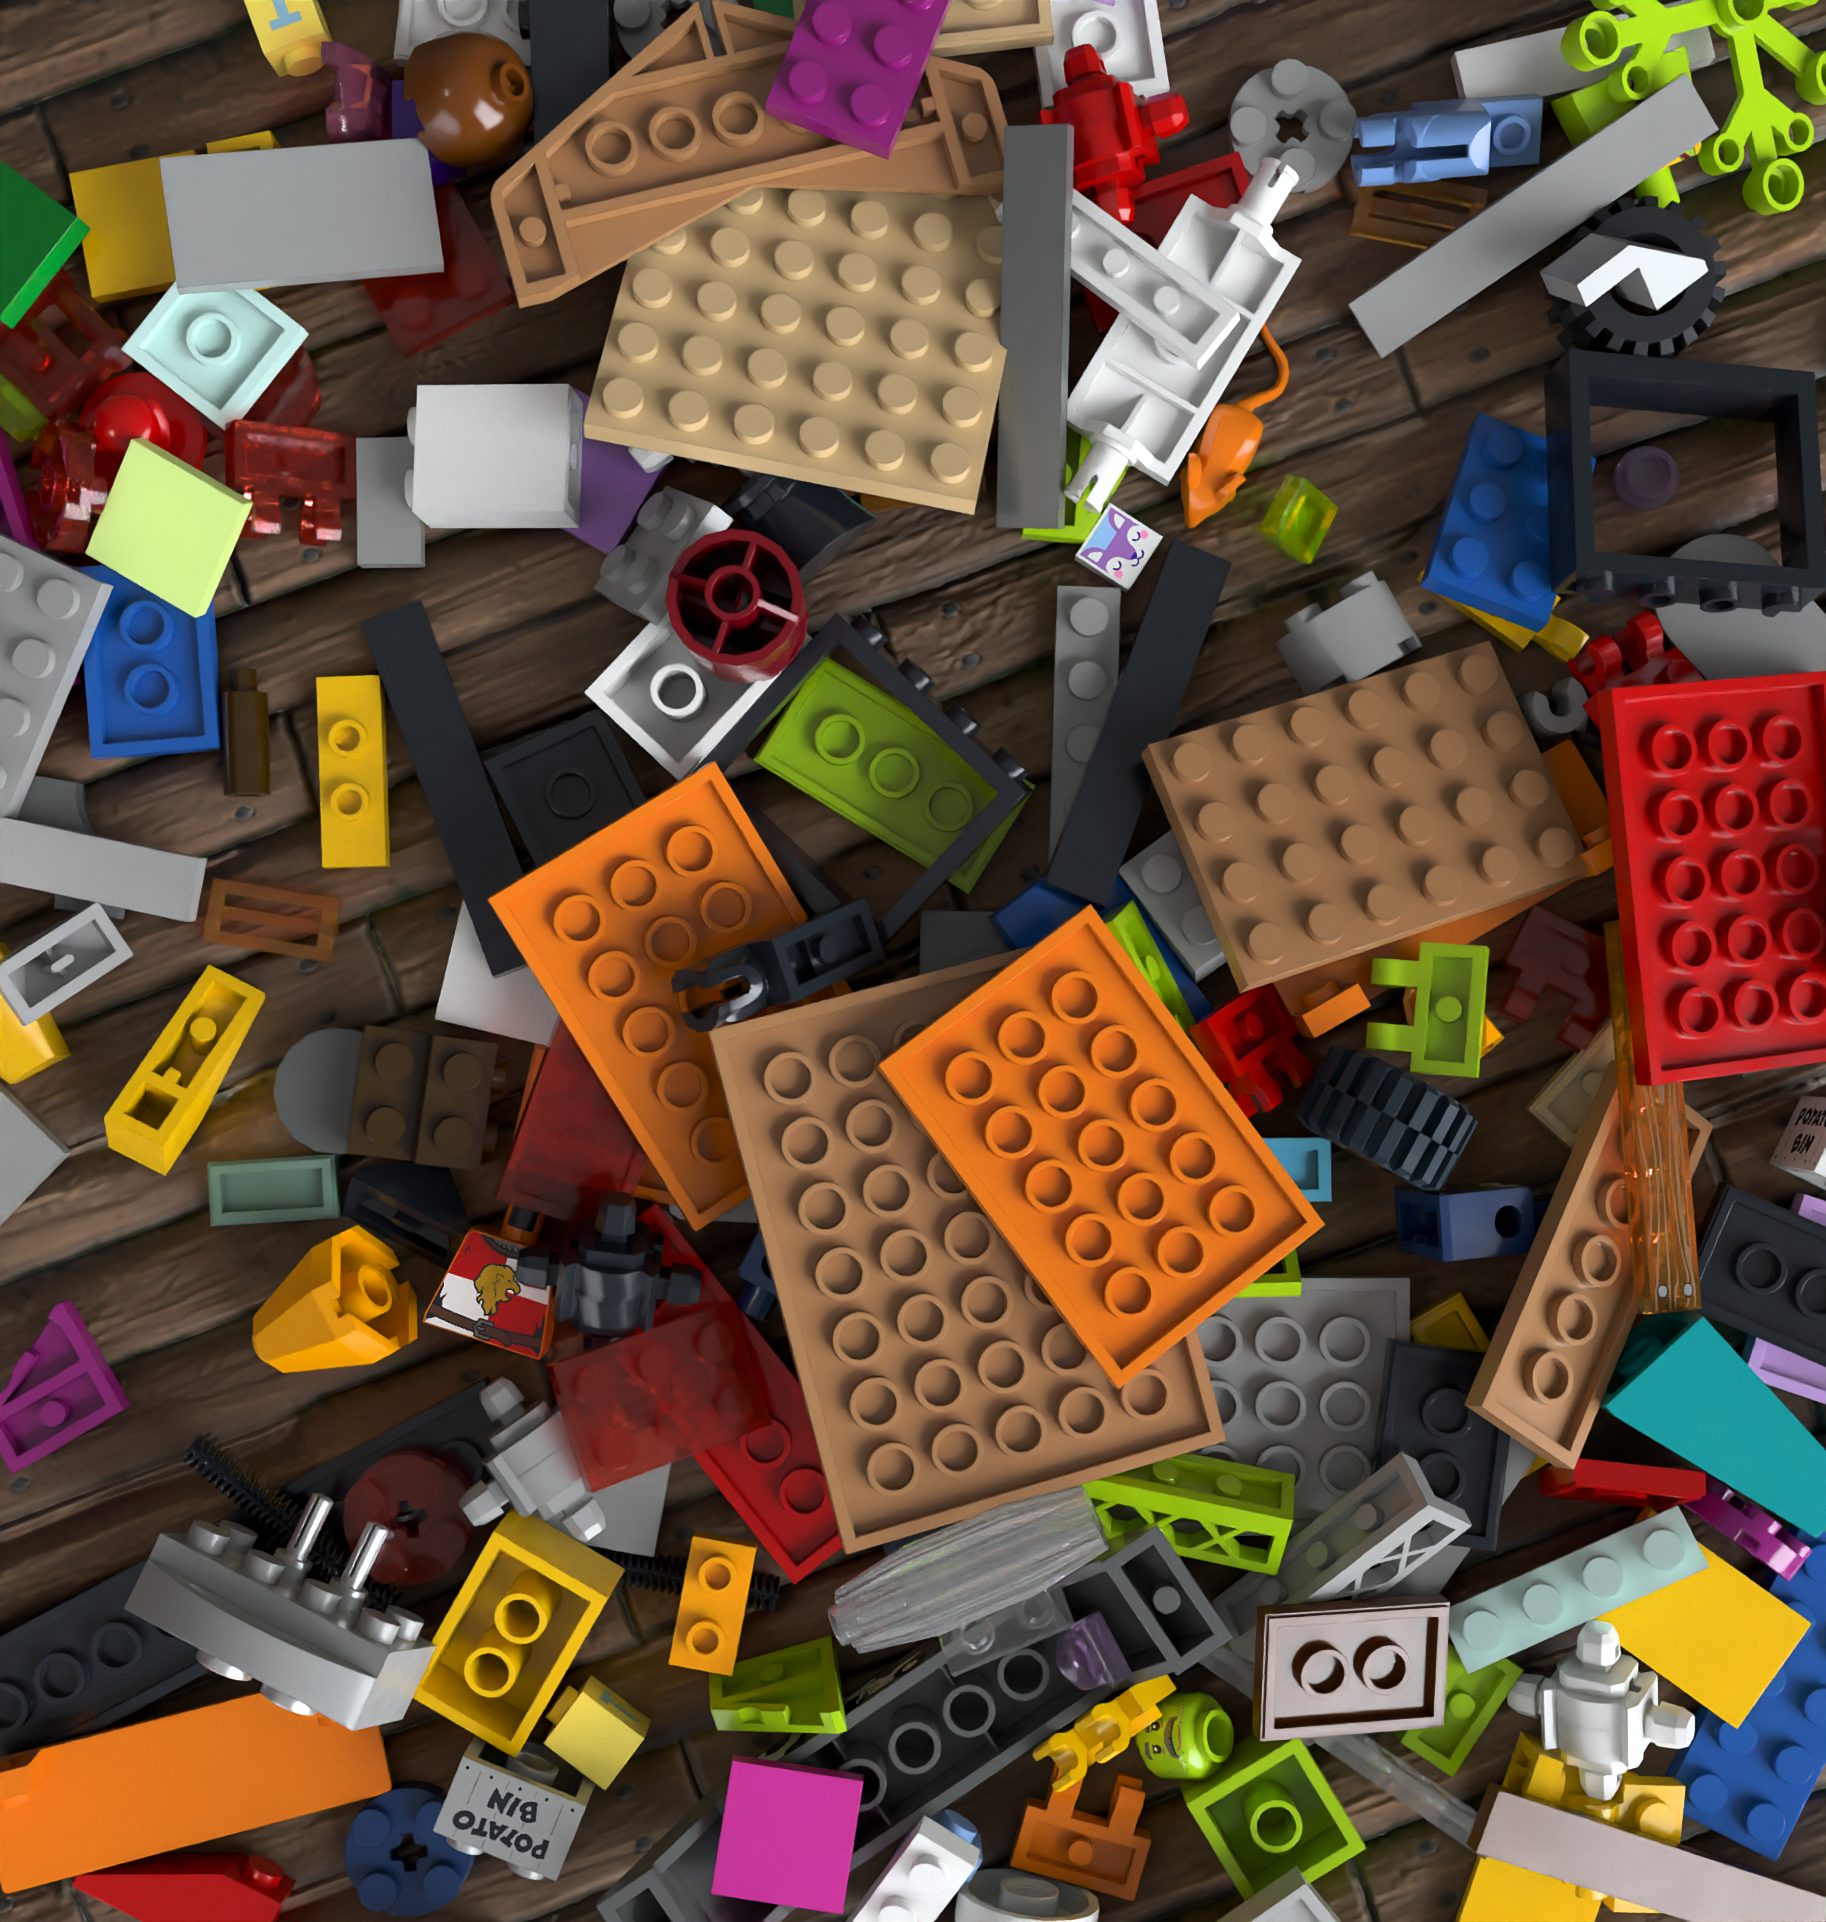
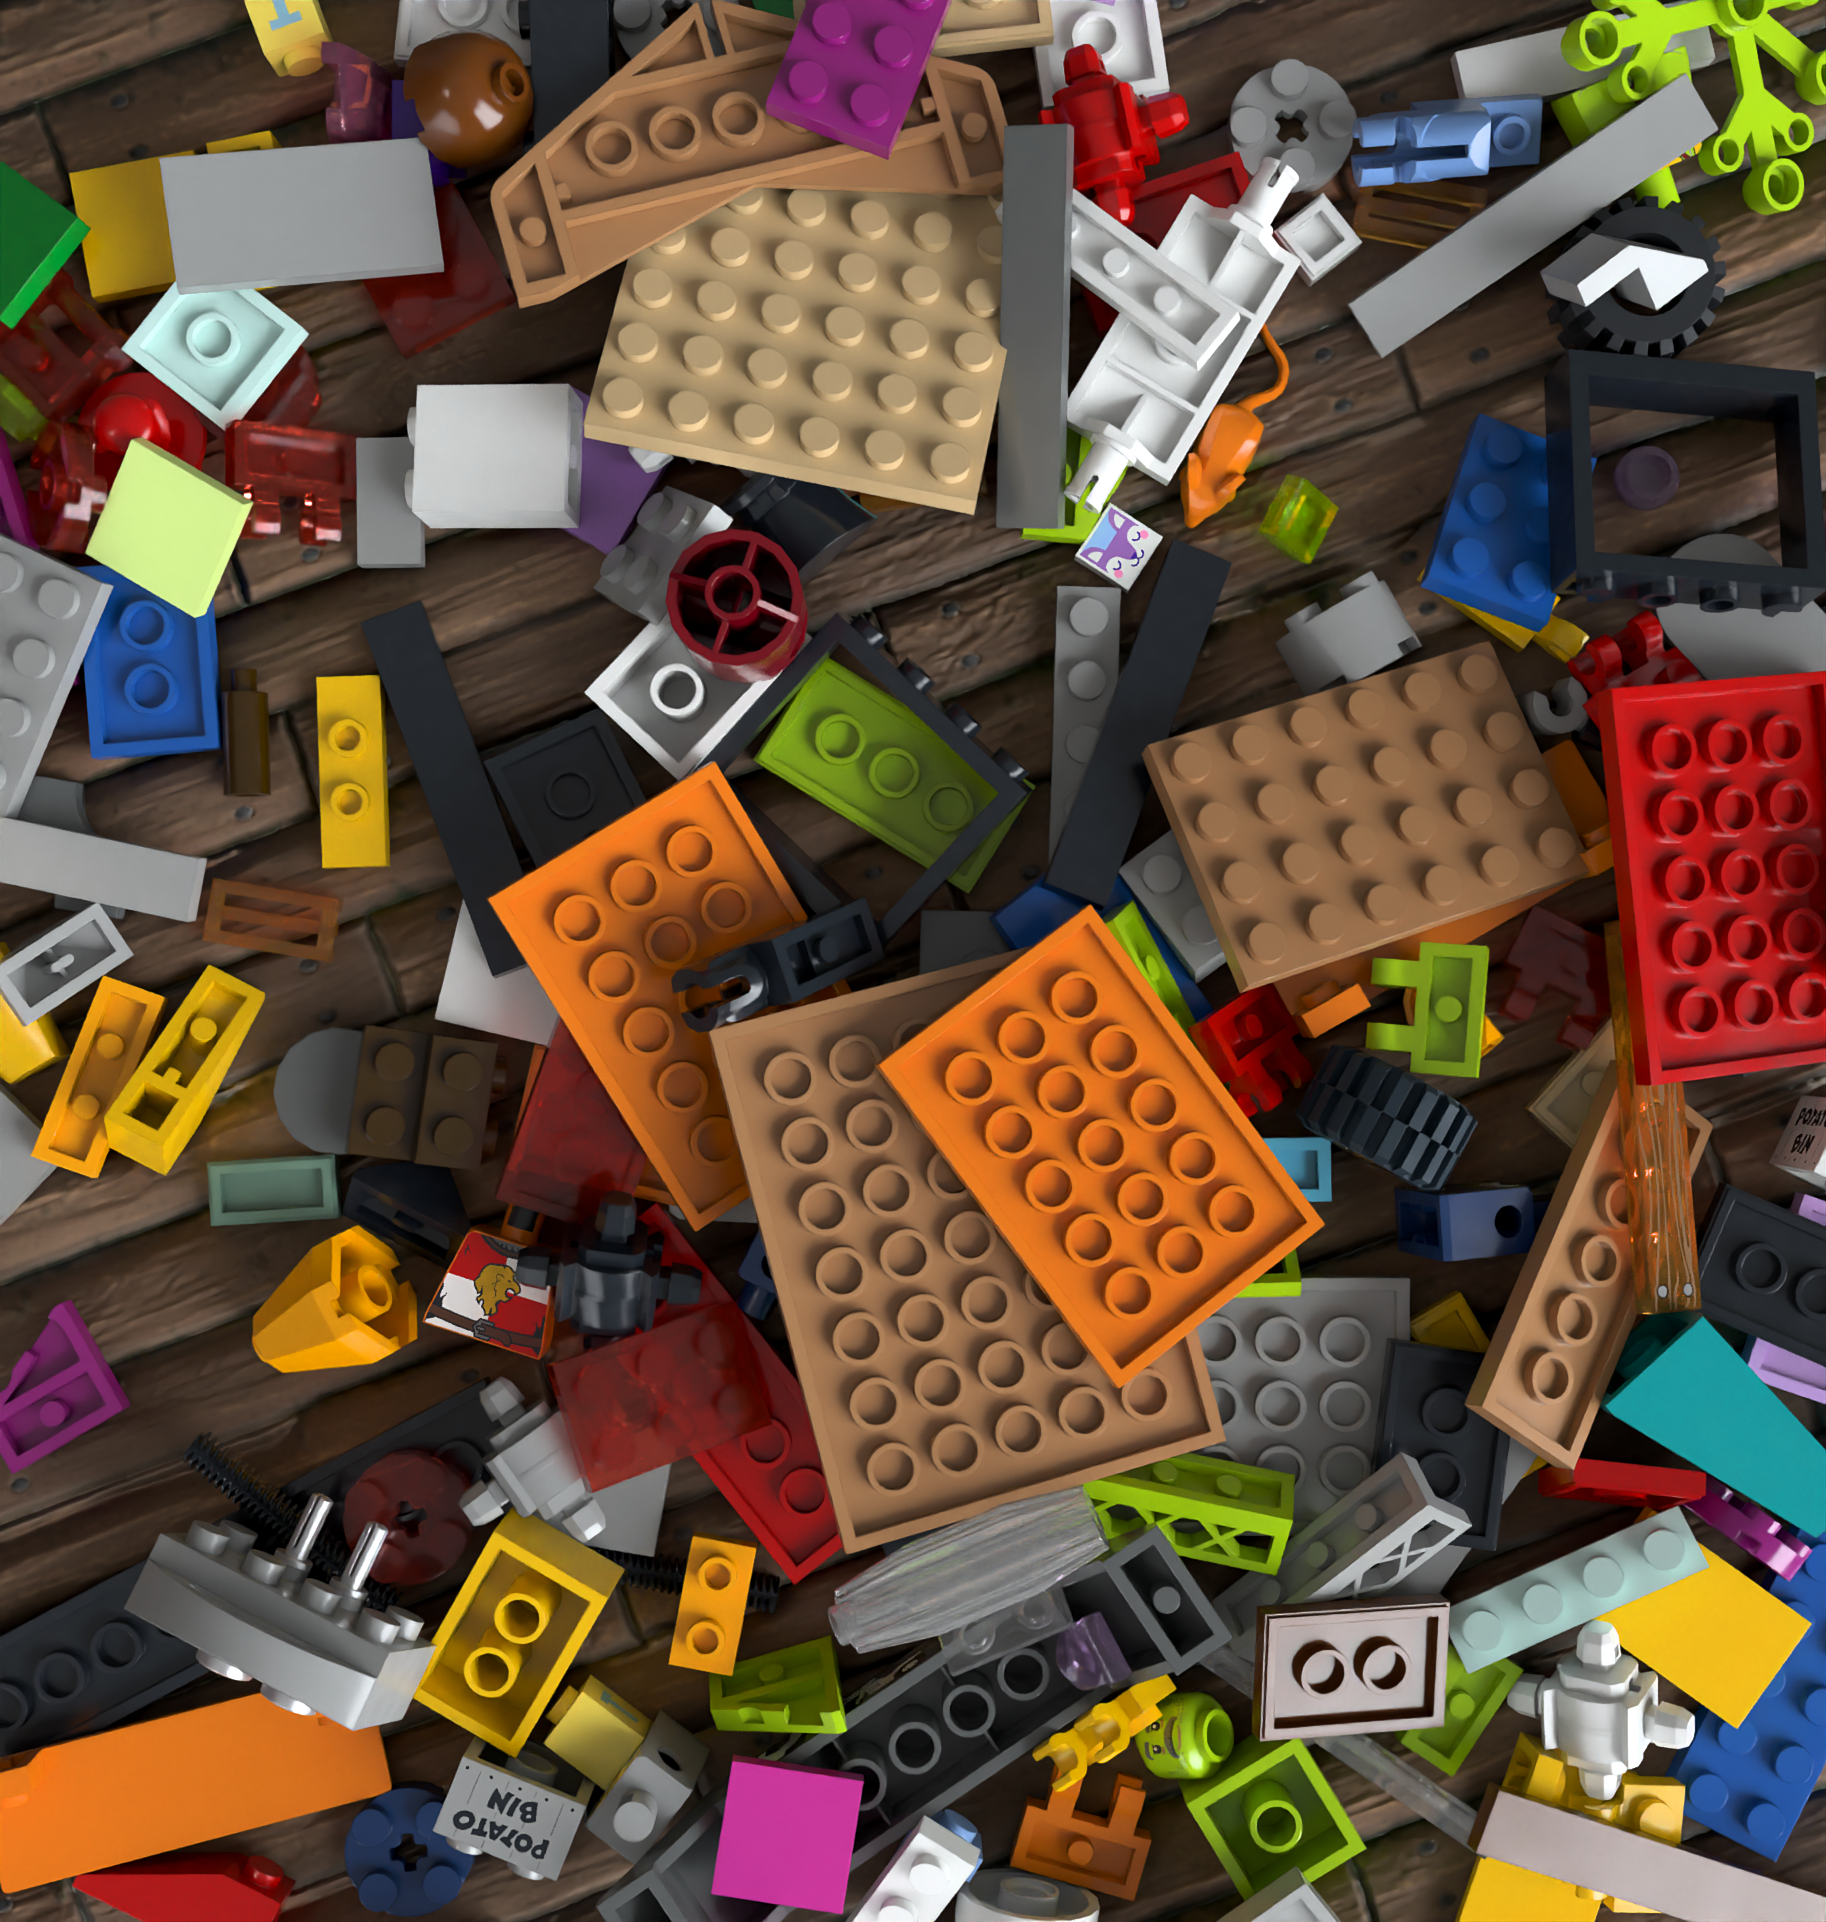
none -> light orange plate [31,975,169,1178]
none -> light grey torso [584,1710,710,1864]
none -> white tile [1272,193,1362,287]

